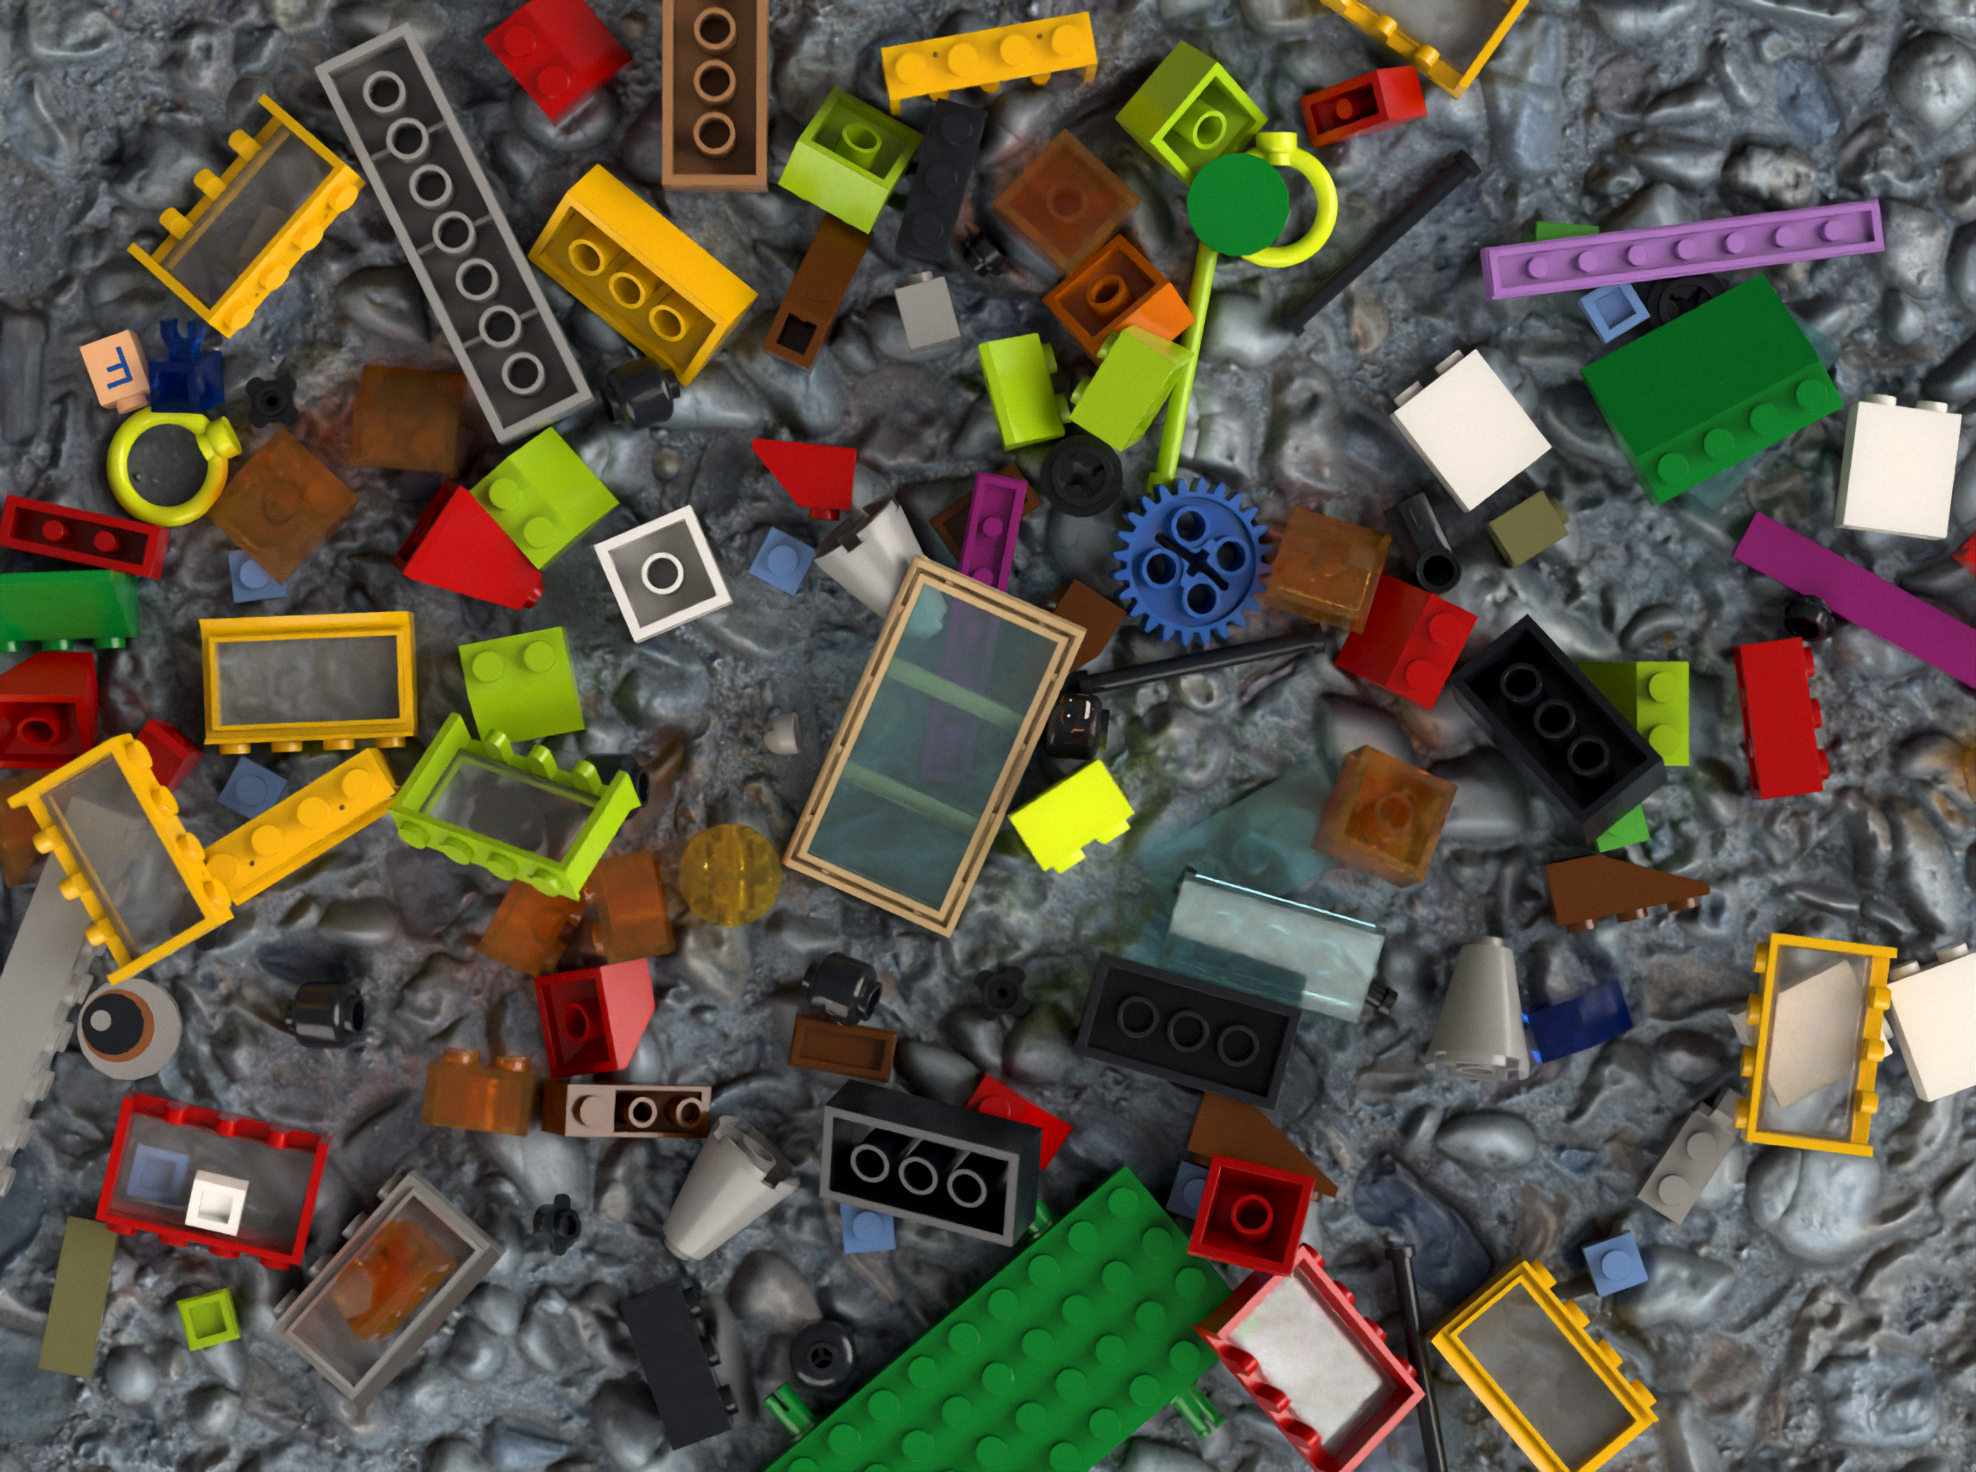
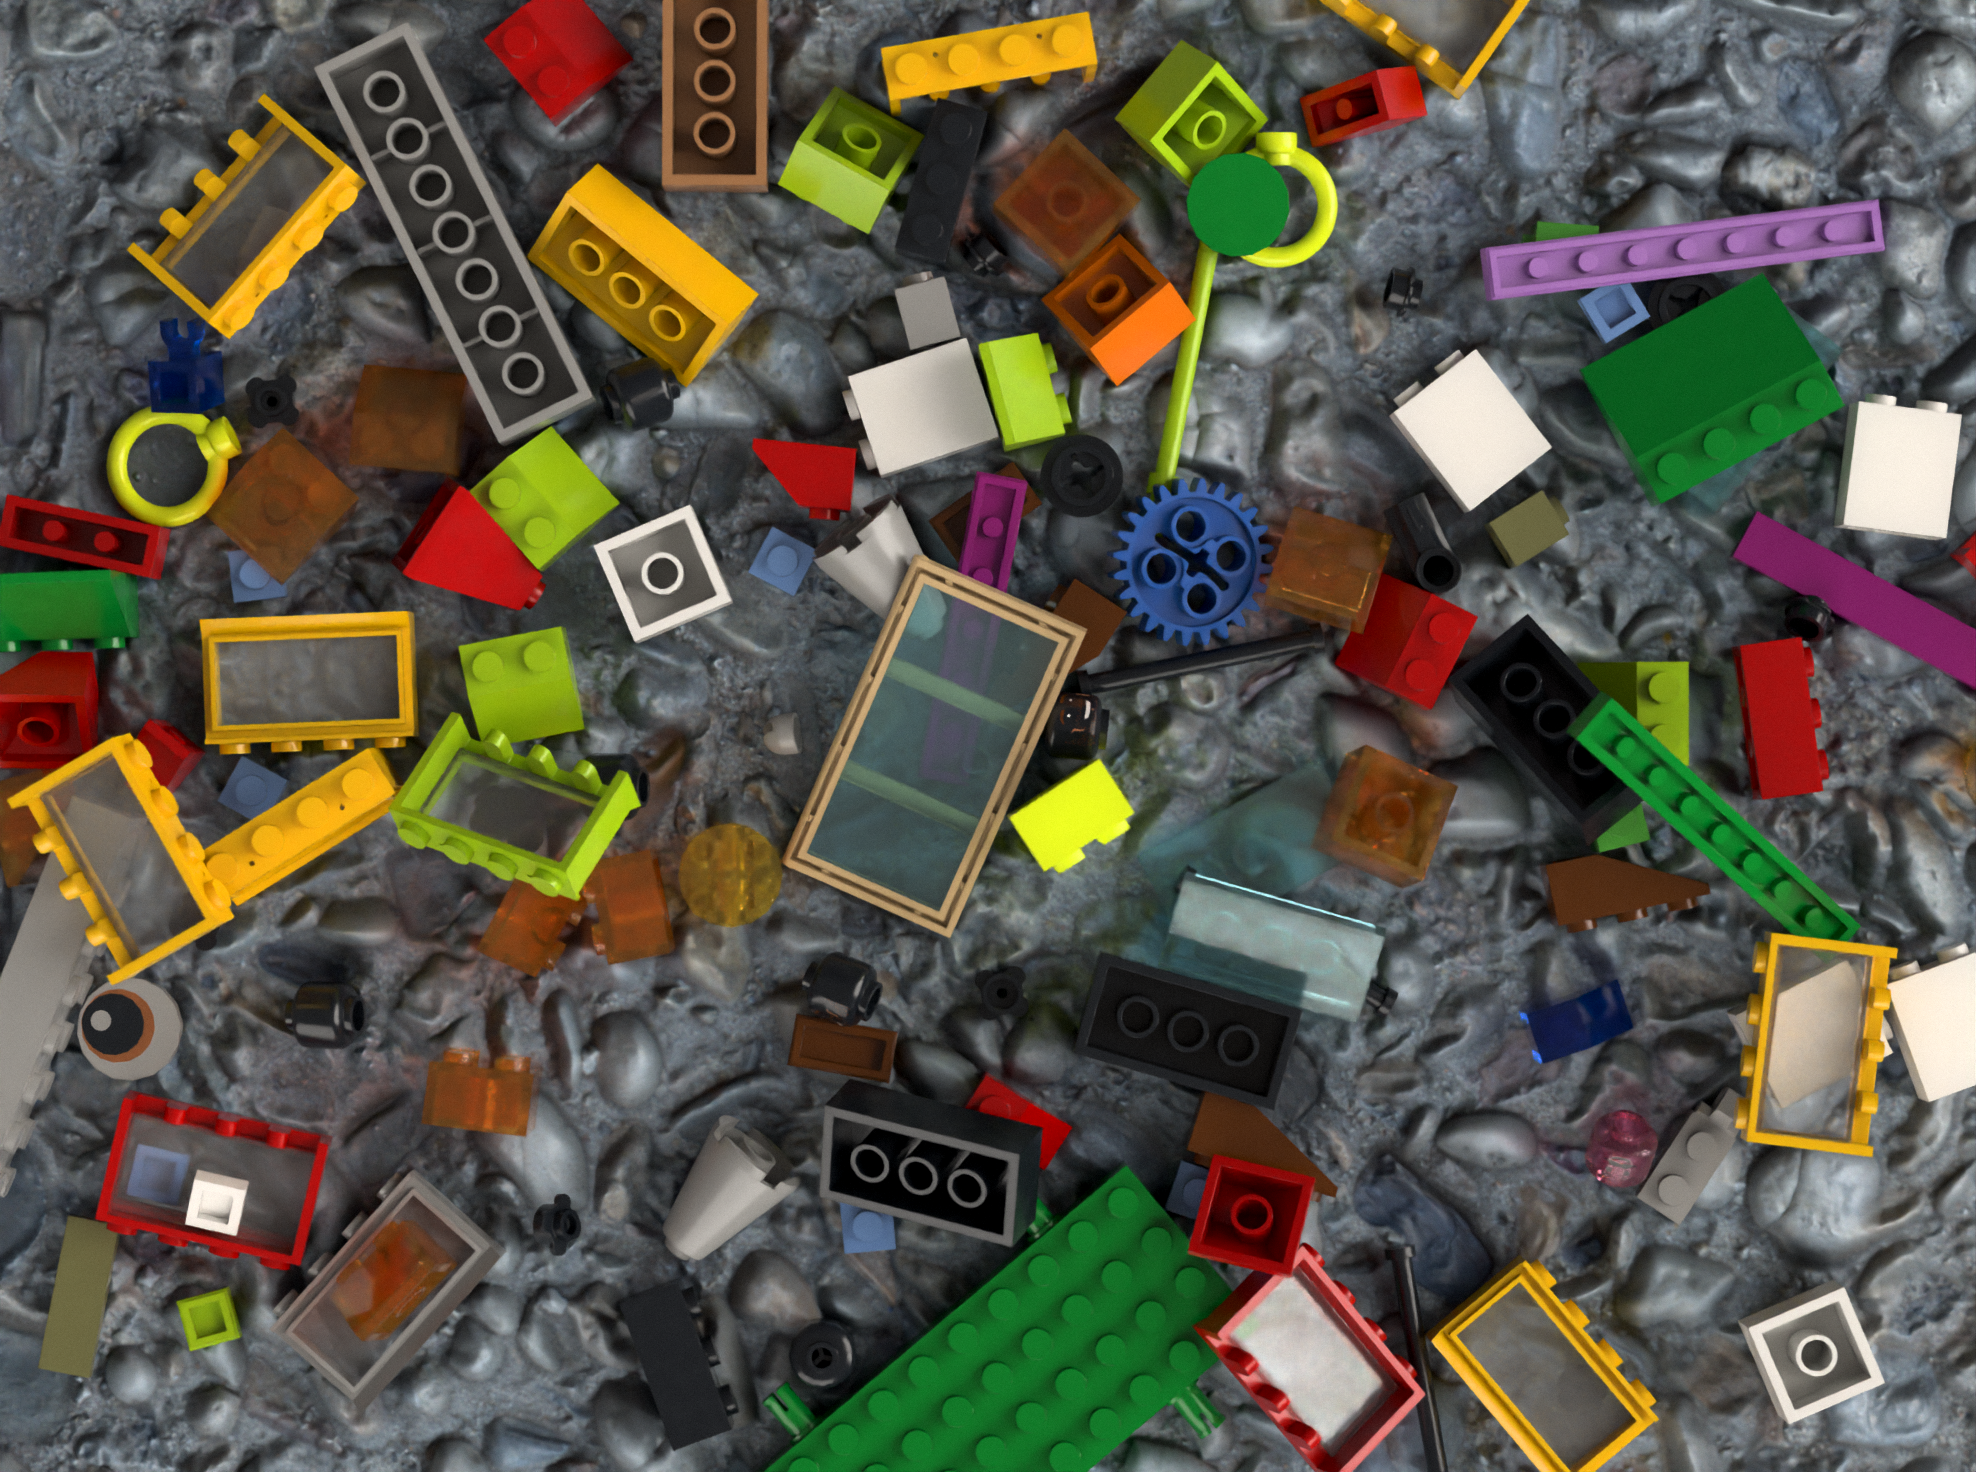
light nougat brick [79,329,158,414] -> none
red slope [533,957,655,1079] -> none
reddish brown slope [541,1079,711,1138] -> none
reddish brown slope [762,212,875,374] -> none
lime slope [1069,325,1195,452] -> none
black bar [1277,149,1481,338] -> none
light grey cone [1425,936,1530,1081] -> none
medium blue plate [1580,1230,1649,1298] -> none
none -> white brick [842,338,999,478]
none -> black plate [1382,267,1423,317]
none -> green plate [1566,690,1861,964]
none -> clear pink head [1584,1110,1658,1188]
none -> white brick [1738,1280,1885,1424]

